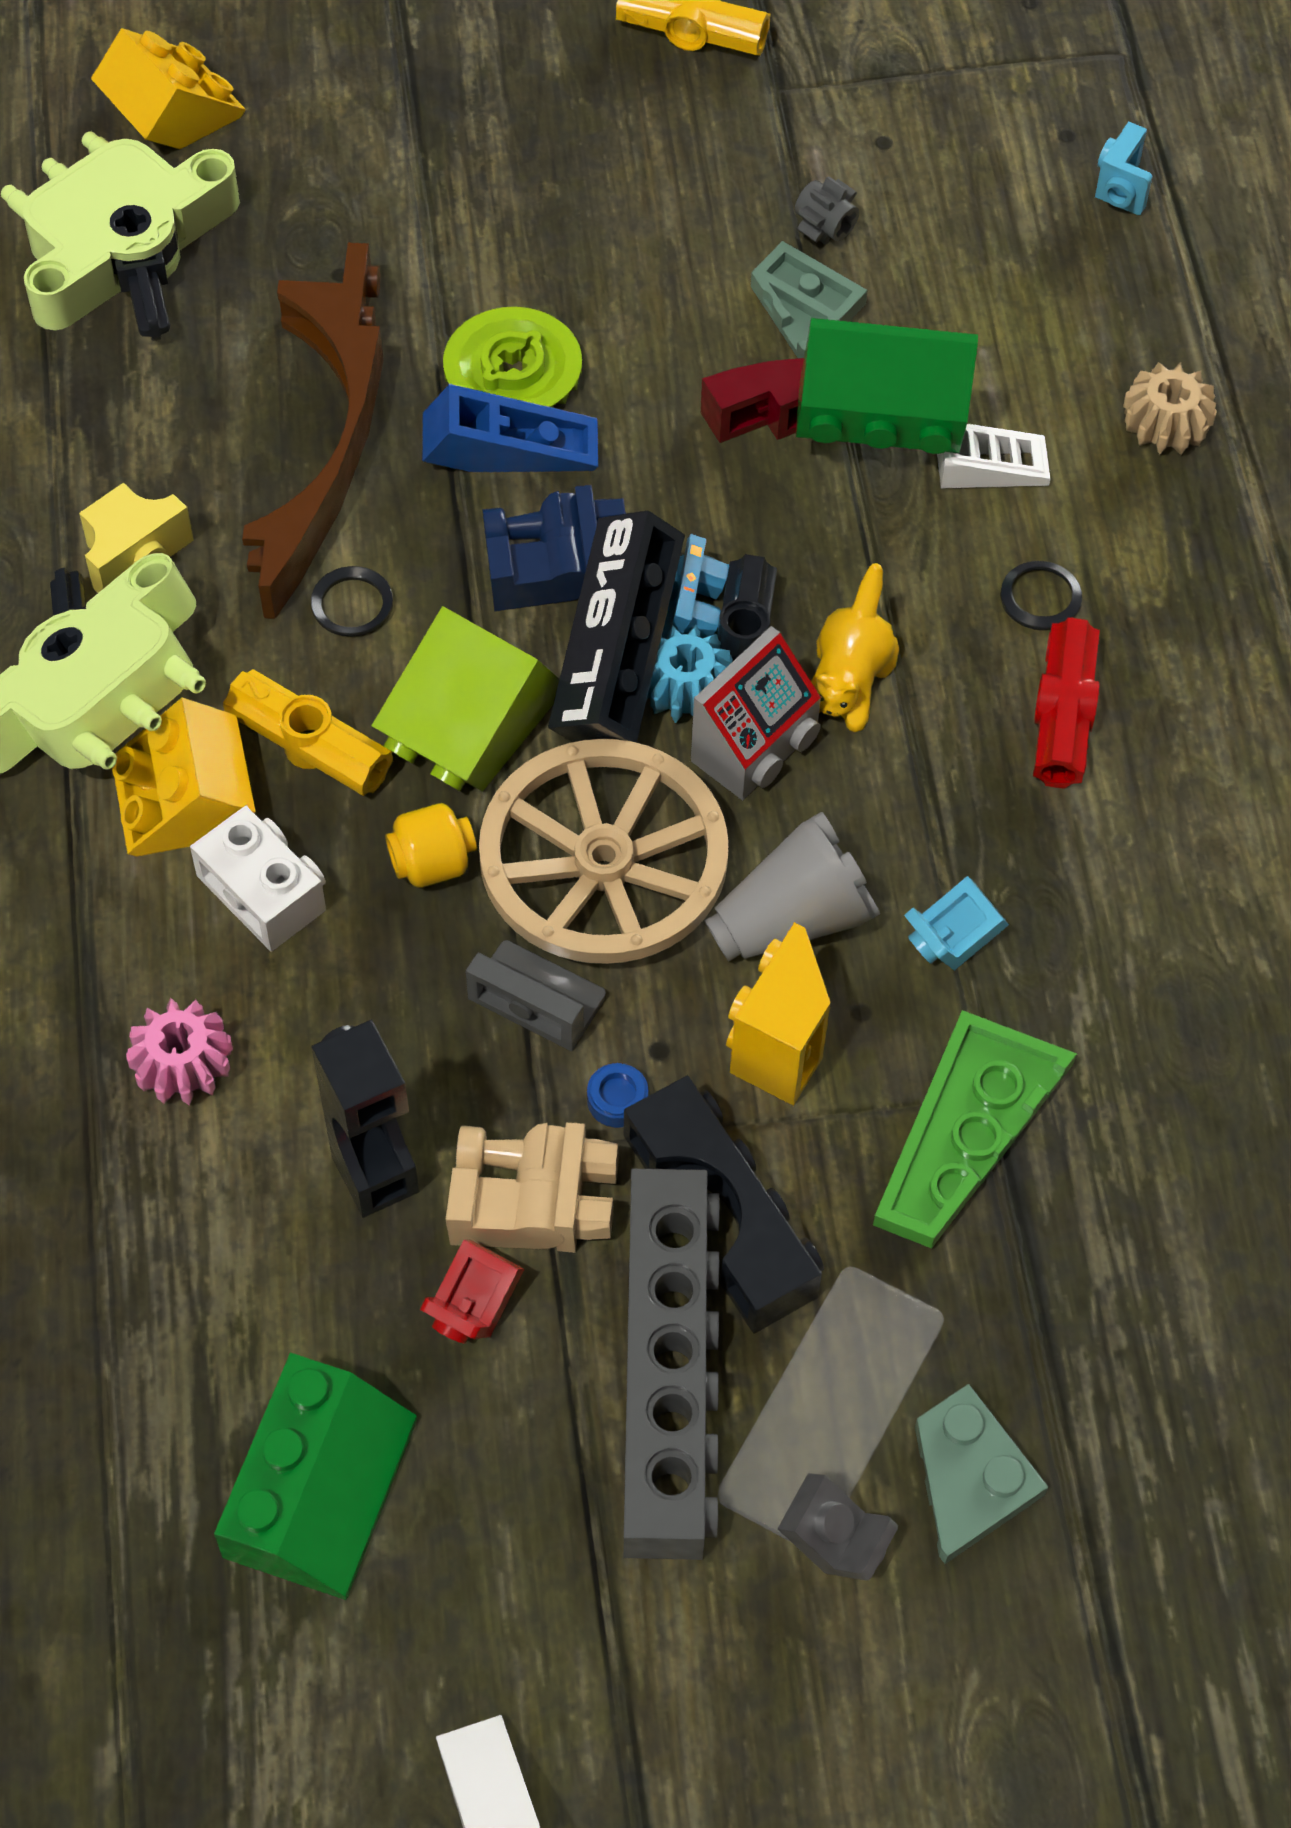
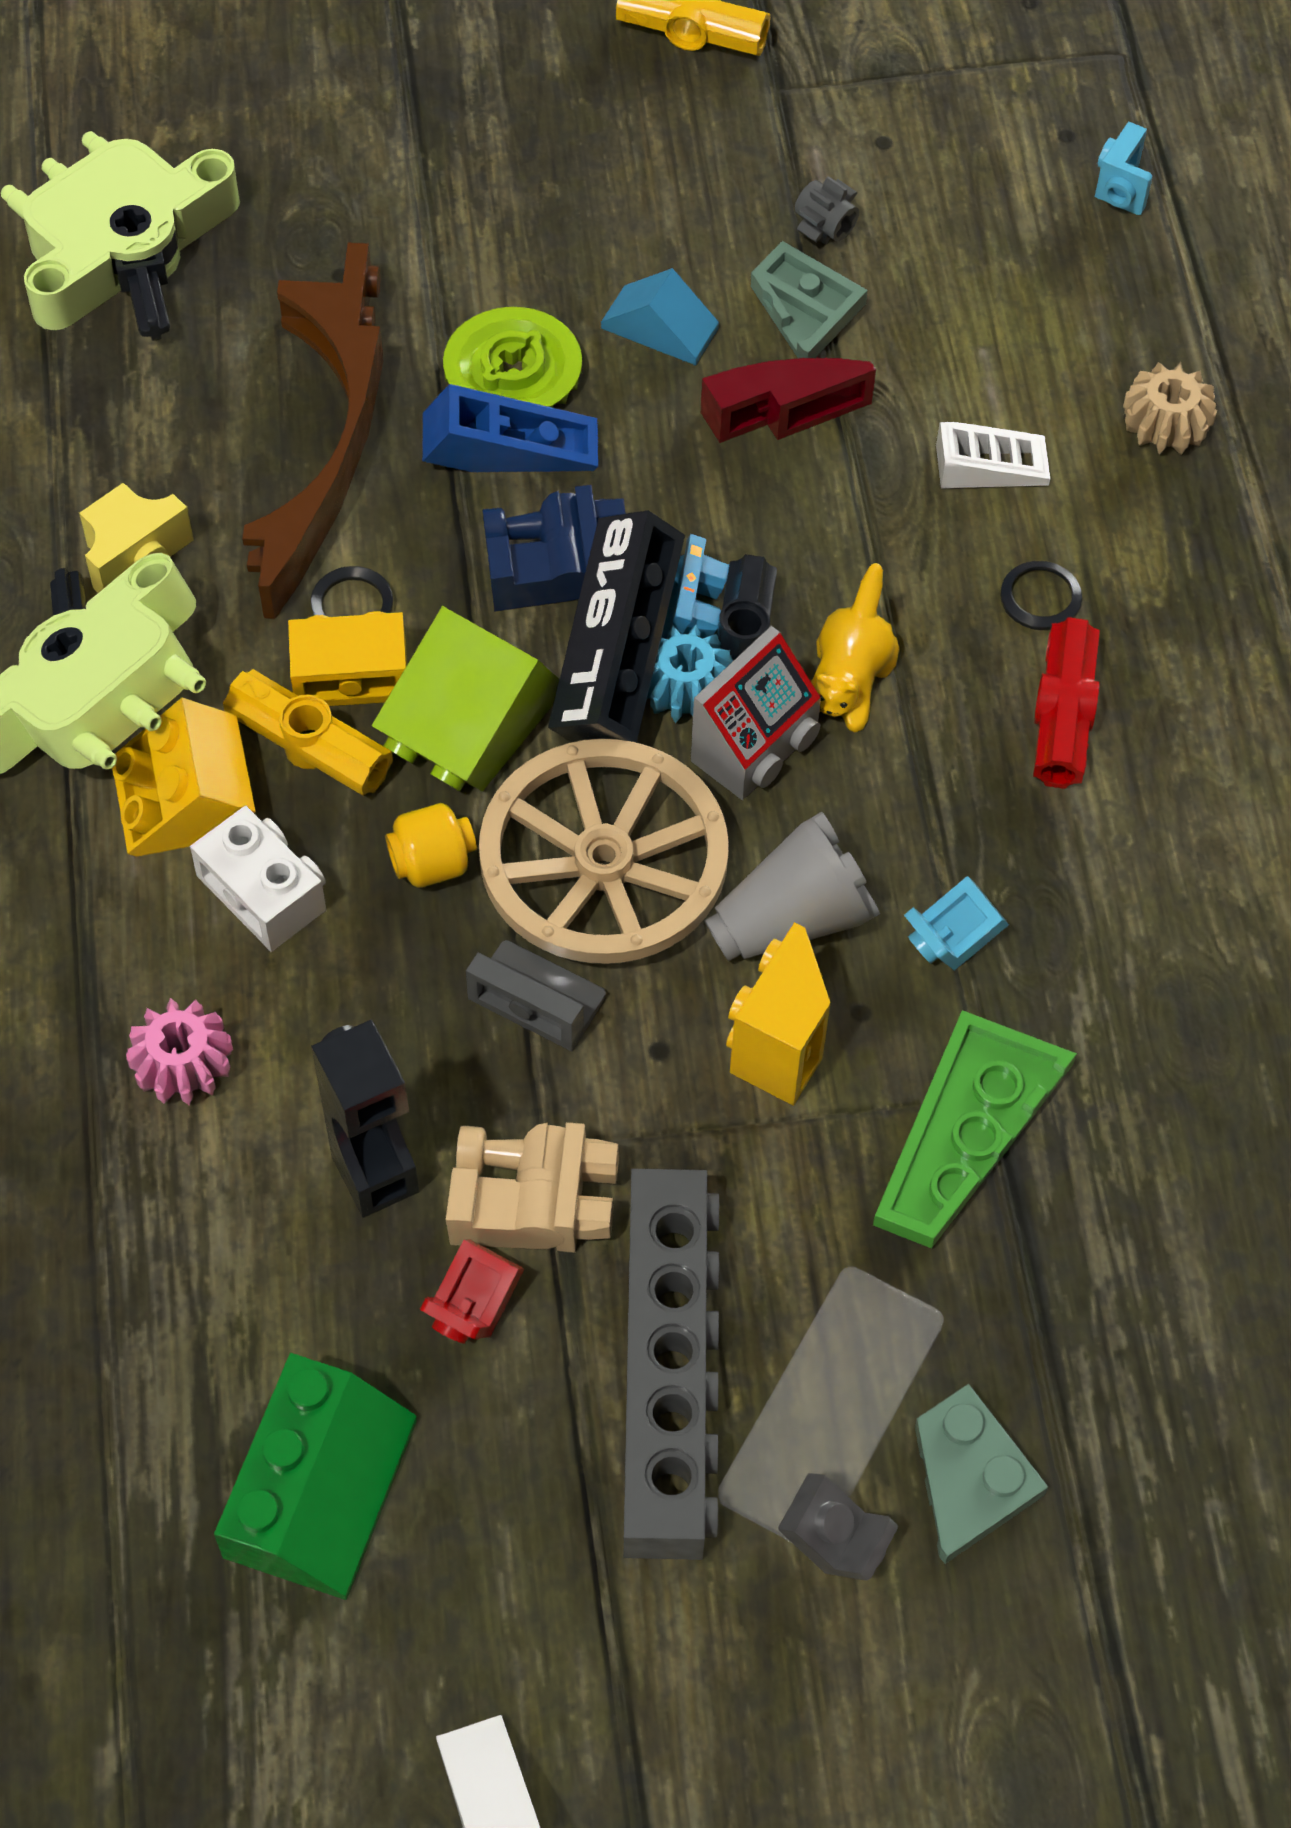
yellow slope [91,28,246,149] -> none
blue tile [587,1063,648,1128] -> none
black arch [623,1075,824,1334] -> none
green slope [796,318,978,454] -> none
none -> yellow brick [288,611,407,706]
none -> dark azure slope [601,268,719,365]

